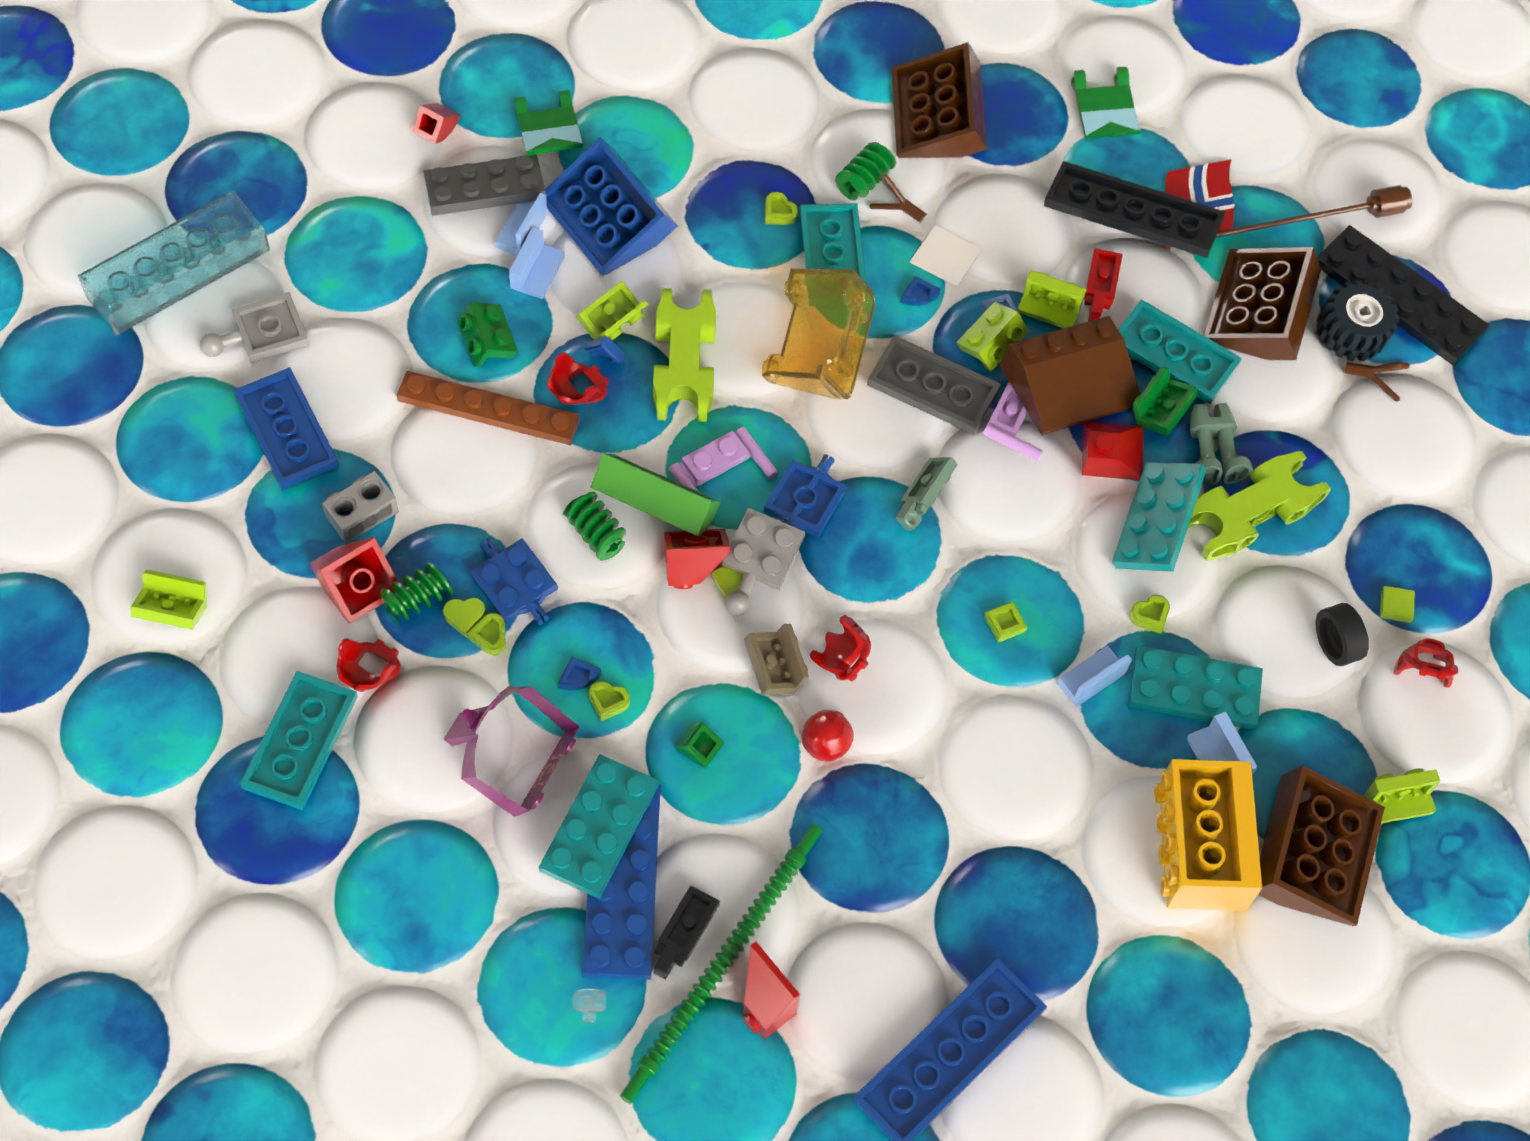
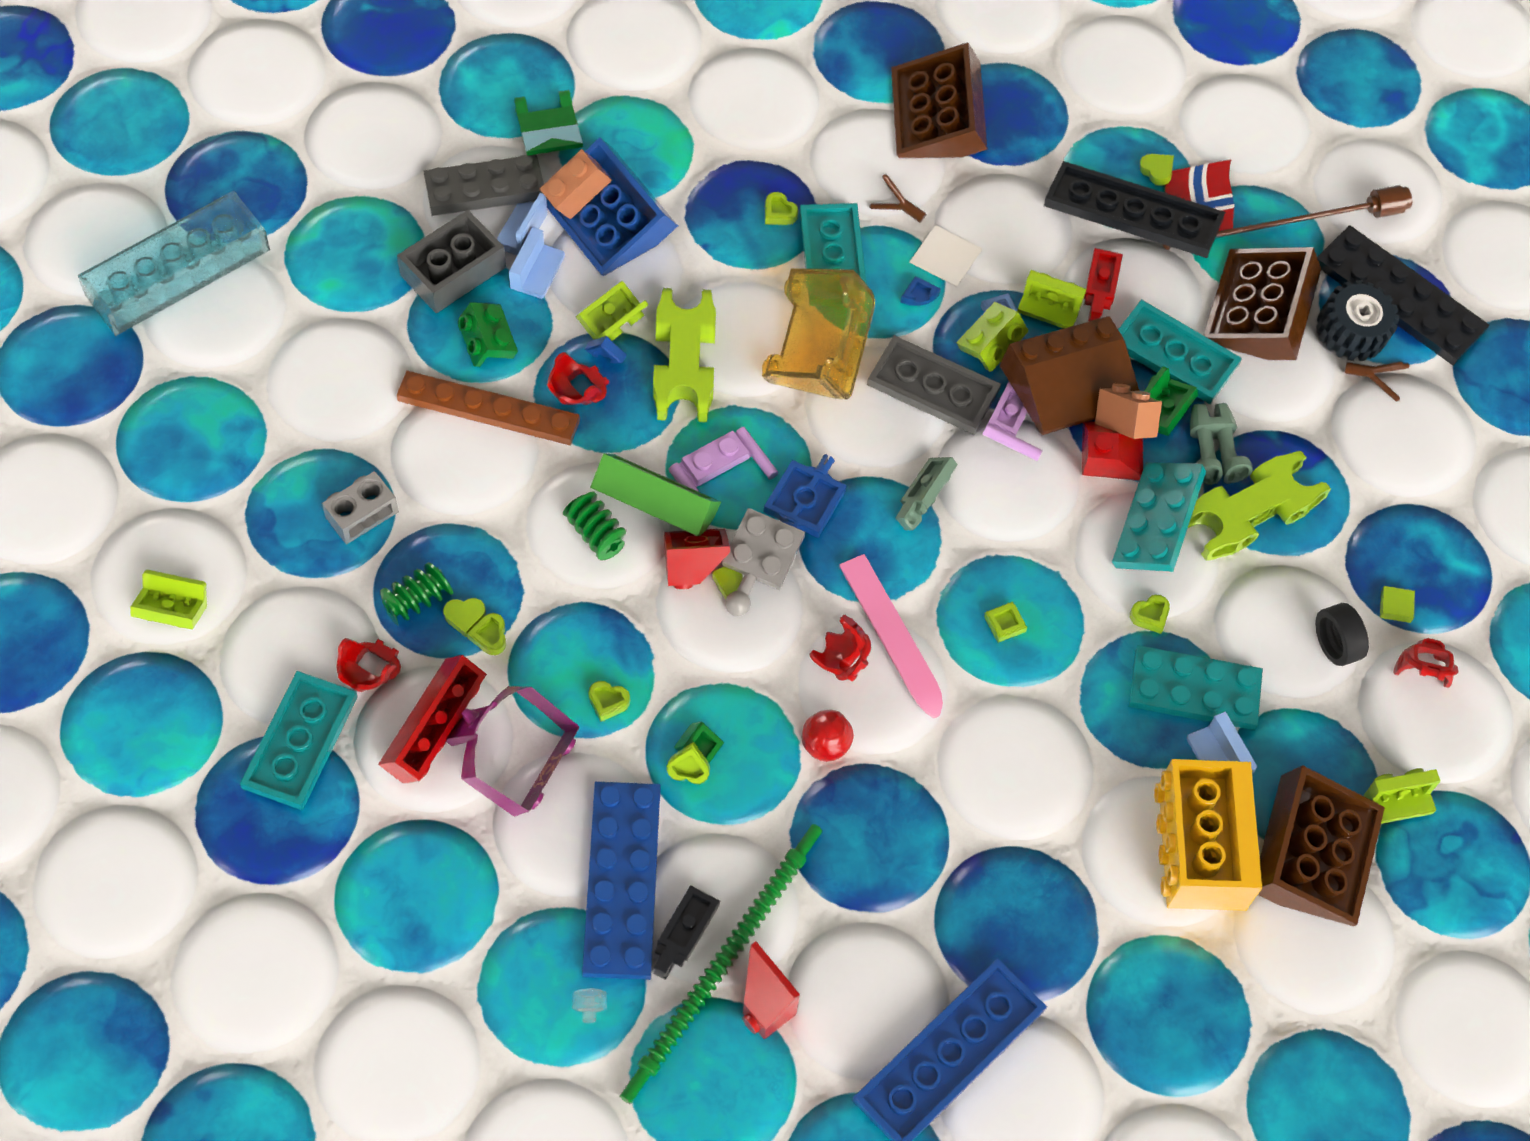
light grey plate [200,292,309,363] -> none
blue plate [233,367,339,490] -> none
red slope [309,537,399,624] -> none
brick [412,103,460,144] -> none
blue plate [470,538,558,625] -> none
teal plate [539,754,659,899] -> none
blue tile [558,657,601,690] -> none
dark tan bracket [744,623,809,695] -> none
green piece [835,142,896,200] -> none
light blue panel [1057,646,1132,707] -> none
green flag [1071,67,1140,139] -> none
none -> red brick [378,655,487,784]
none -> dark grey brick [397,210,506,313]
none -> nougat brick [540,149,612,219]
none -> lime tile [667,742,710,784]
none -> bright pink piece [839,554,943,718]
none -> nougat brick [1095,384,1162,439]
none -> lime tile [1140,154,1174,186]

